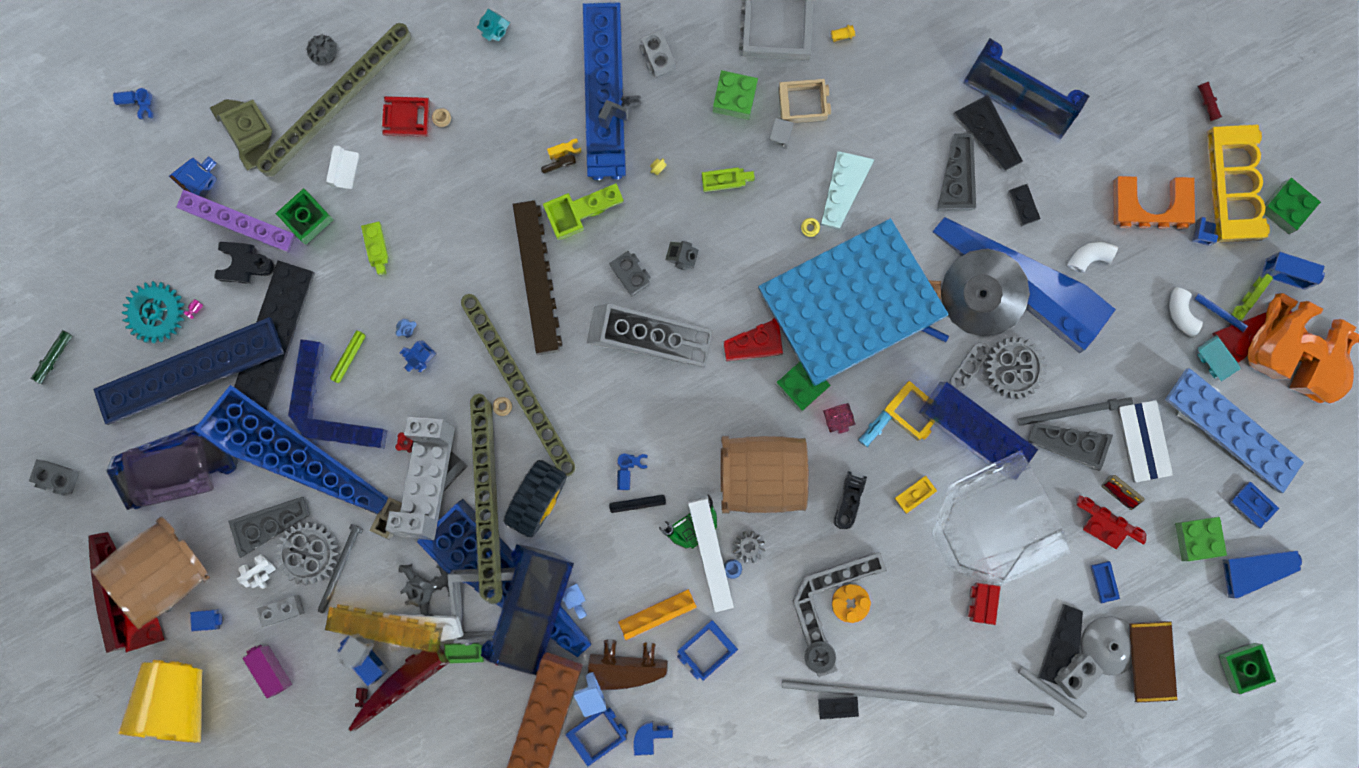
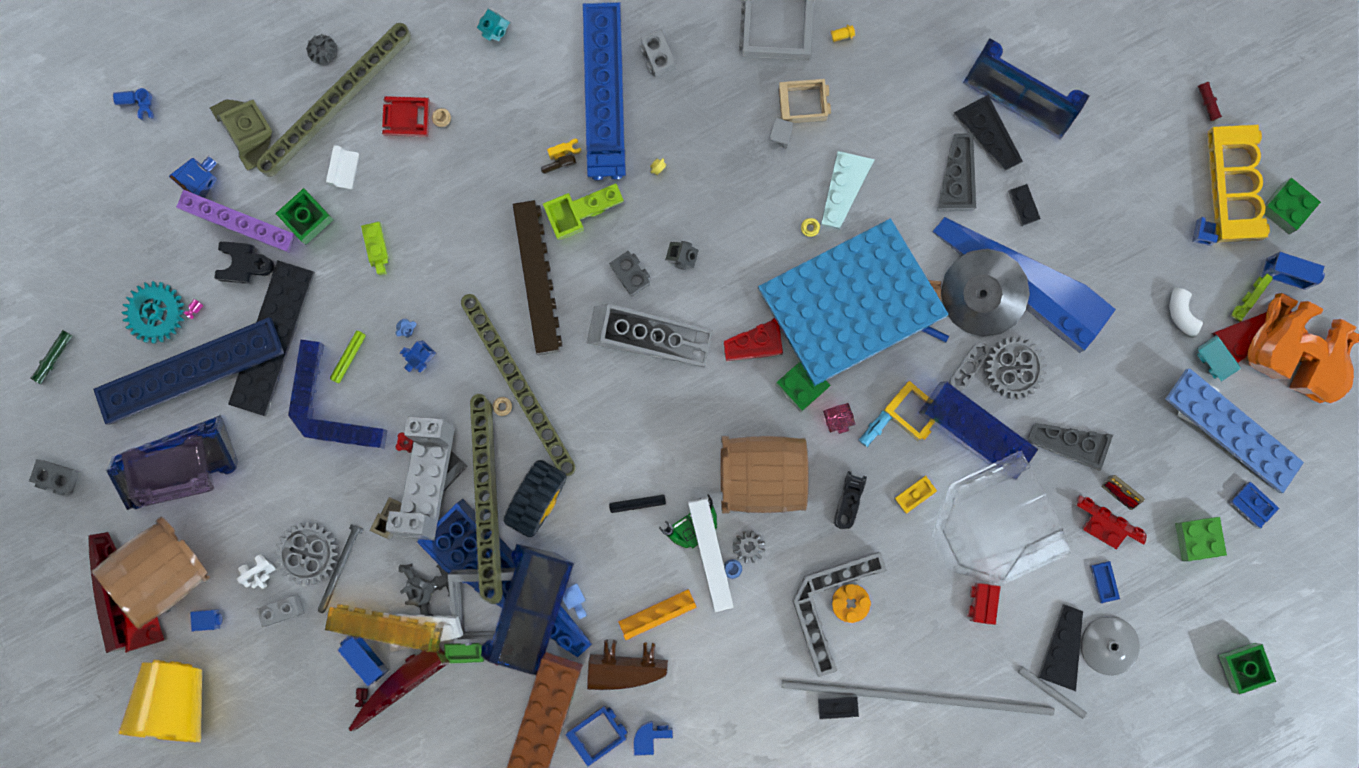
blue wedge [194,385,388,514] -> none
dark grey wing [228,497,309,558] -> none
magenta brick [242,645,293,699] -> none
light grey brick [337,634,374,668] -> none
light blue panel [573,672,607,717] -> none
dark grey panel [599,99,629,129] -> none
blue bar [617,454,648,490] -> none
black axle [620,95,642,107] -> none
blue window [677,620,738,681] -> none
lime hinge [701,167,755,192] -> none
bright green brick [713,70,758,120] -> none
dark grey gear [804,641,836,673] -> none
dark grey bar [1018,397,1133,426] -> none
light grey brick [1054,653,1104,699] -> none
white cylinder [1067,241,1118,273] -> none
orange arch [1113,176,1195,229] -> none
white tile [1118,400,1173,483] -> none
reddish brown slope [1129,621,1178,703] -> none
blue bar [1195,293,1248,332] -> none
blue slope [1222,551,1302,599] -> none

